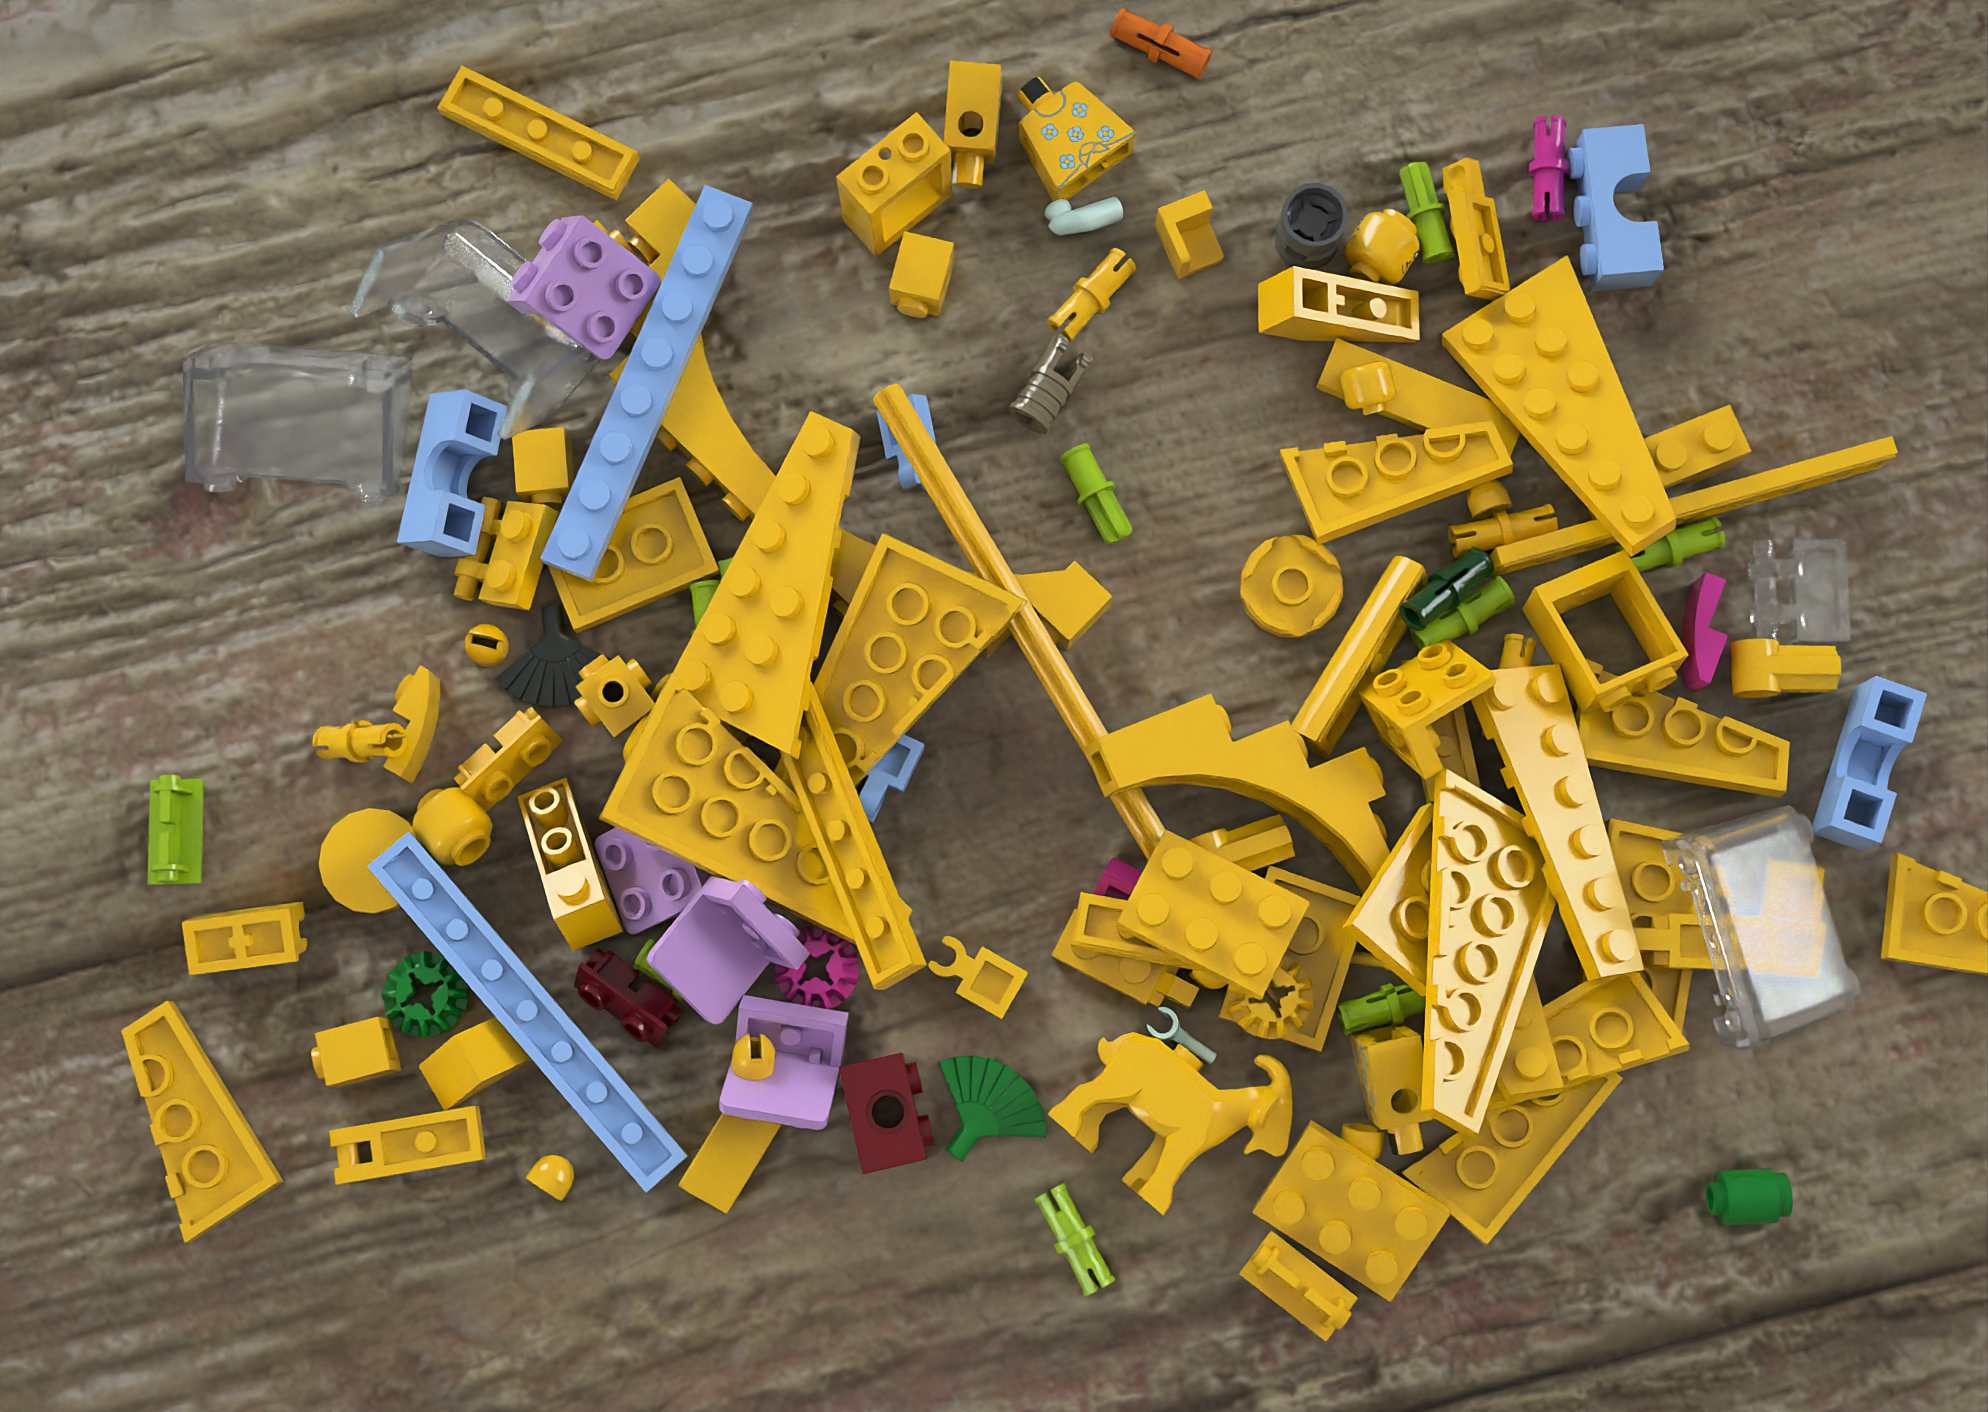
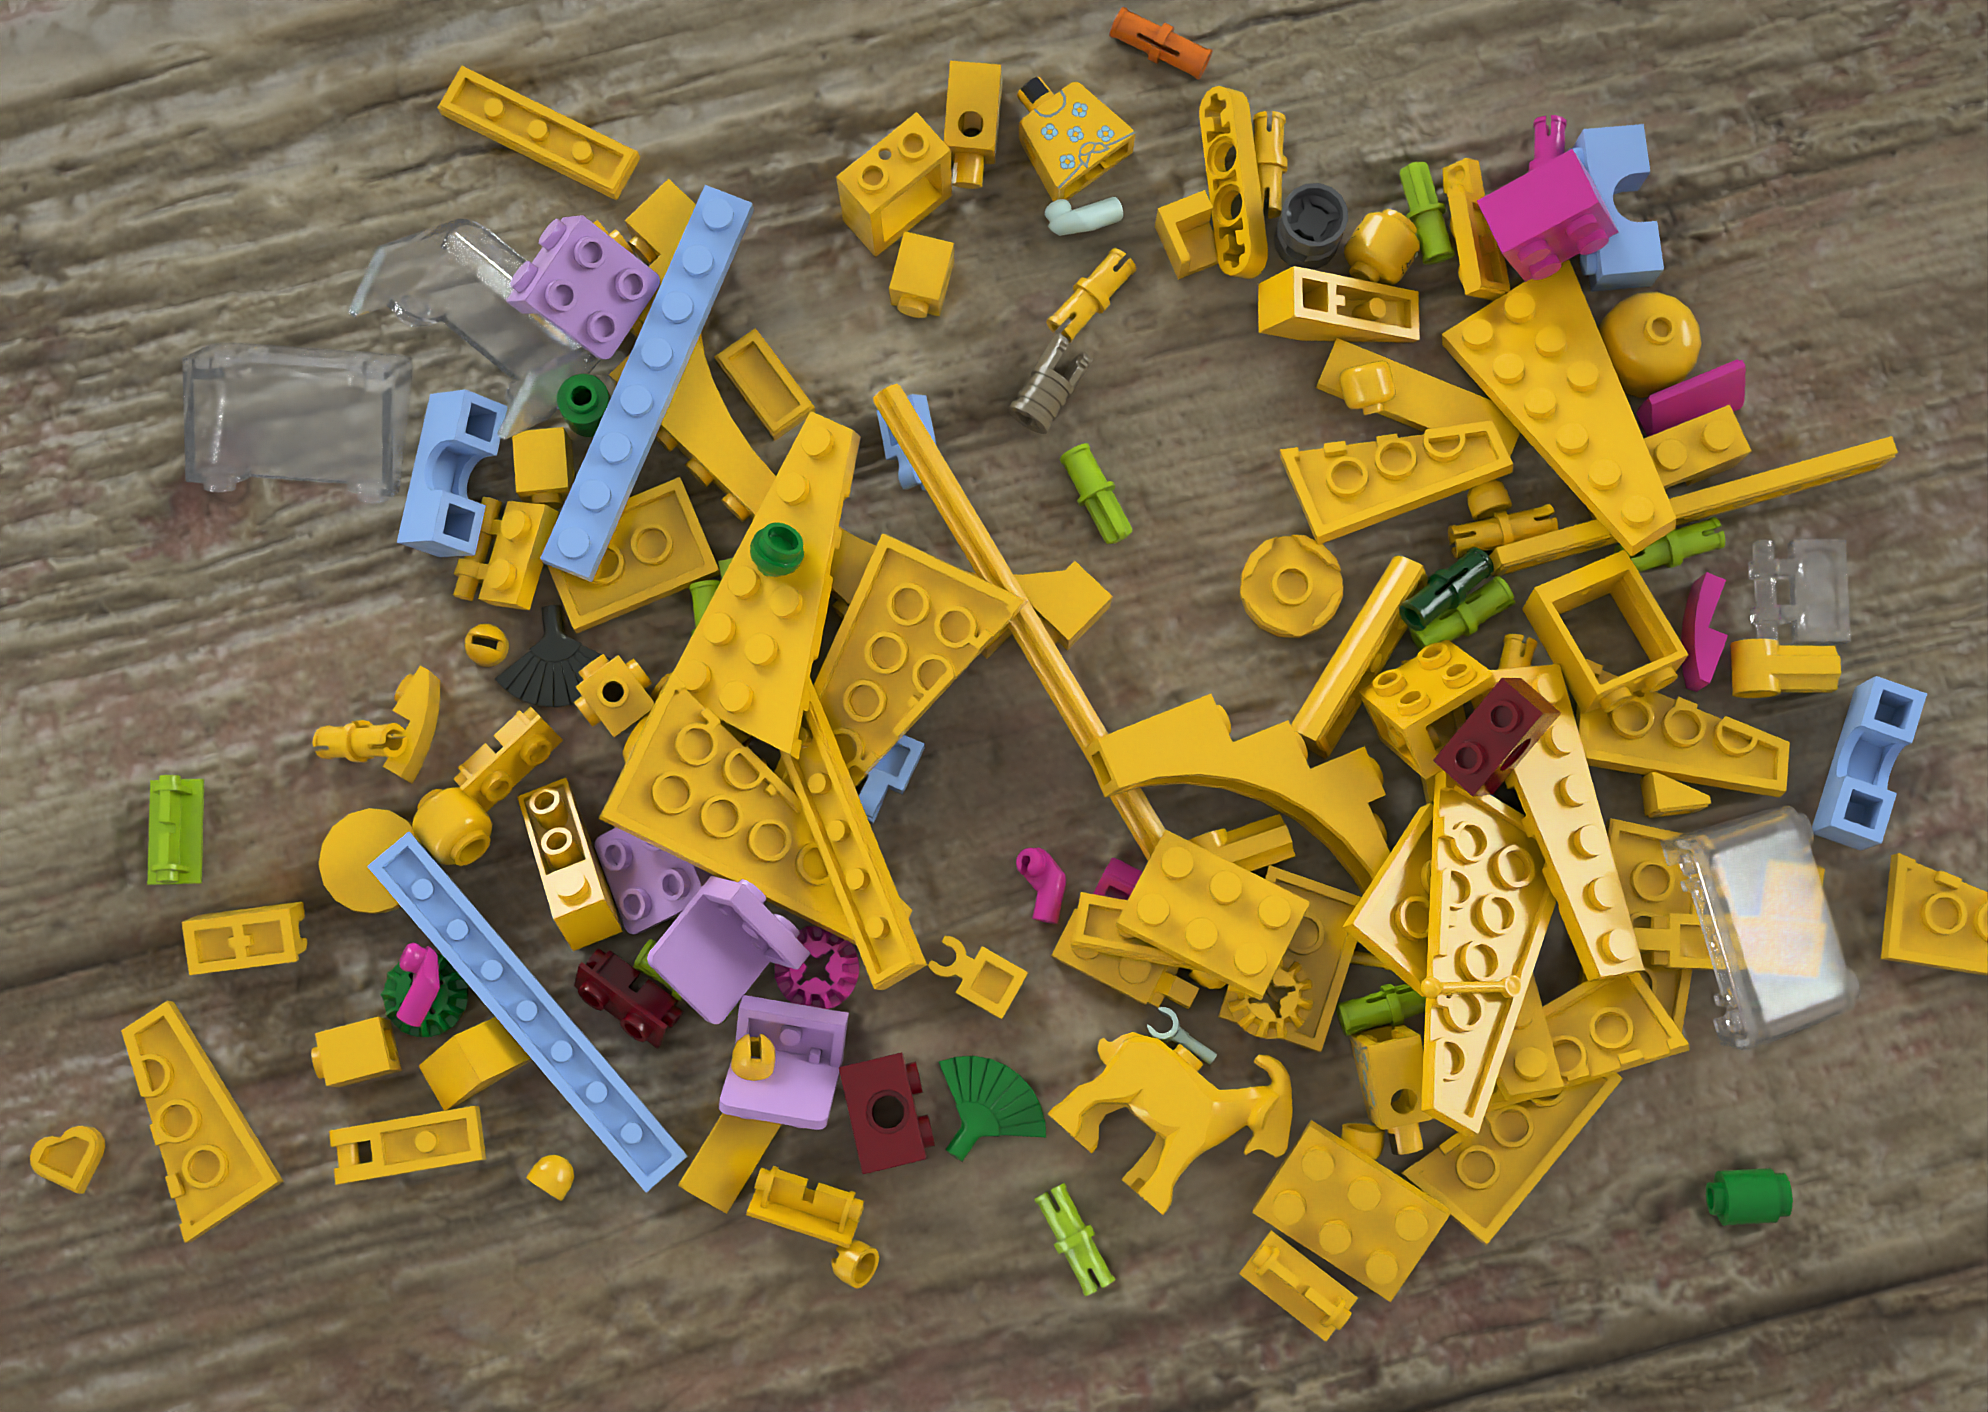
none -> yellow tile [30,1126,105,1194]
none -> dark pink arm [396,943,440,1027]
none -> green brick [557,374,611,437]
none -> yellow tile [714,328,816,441]
none -> yellow hinge [746,1165,865,1248]
none -> green plate [750,523,804,577]
none -> yellow hinge [831,1239,879,1289]
none -> dark pink arm [1016,847,1066,924]
none -> yellow beam [1199,86,1268,279]
none -> yellow pin [1253,111,1288,219]
none -> yellow hinge [1420,975,1523,999]
none -> dark red brick [1433,678,1561,797]
none -> dark pink brick [1477,149,1619,282]
none -> yellow cylinder [1598,291,1702,398]
none -> dark pink slope [1636,359,1746,437]
none -> yellow slope [1640,772,1711,818]

